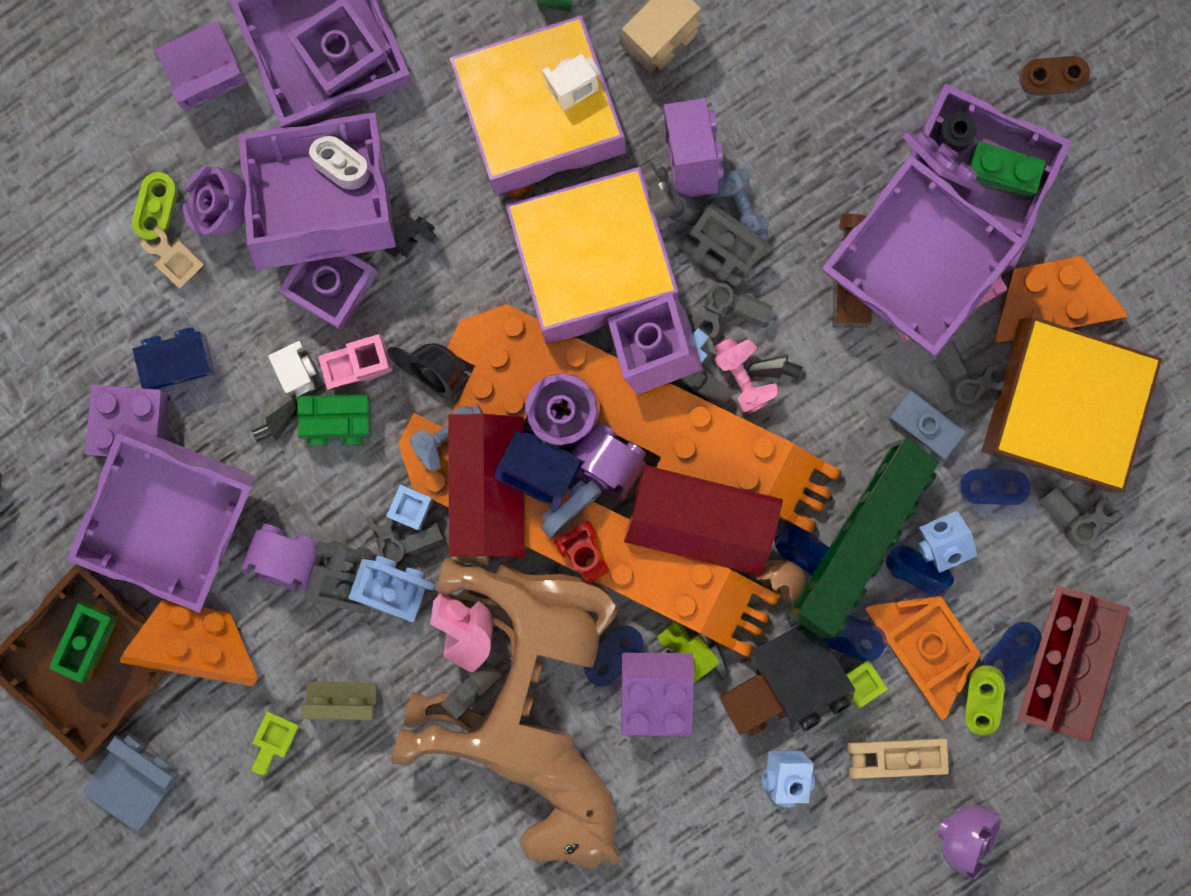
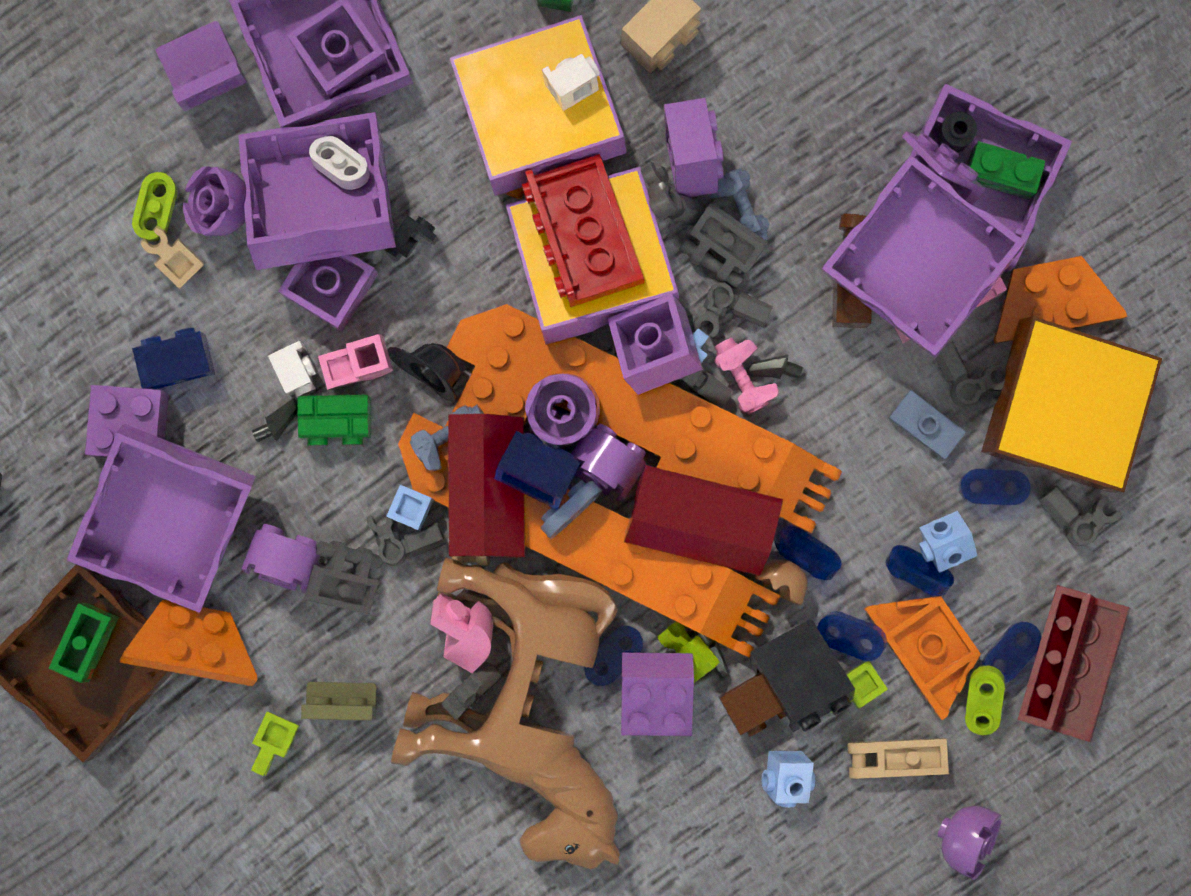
sand blue bracket [84,734,180,830] -> none
light blue bracket [348,556,435,623] -> none
red plate [554,521,609,583] -> none
dark green brick [788,438,939,639] -> none
reddish brown plate [1019,56,1090,96] -> none
none -> red bracket [521,154,644,308]

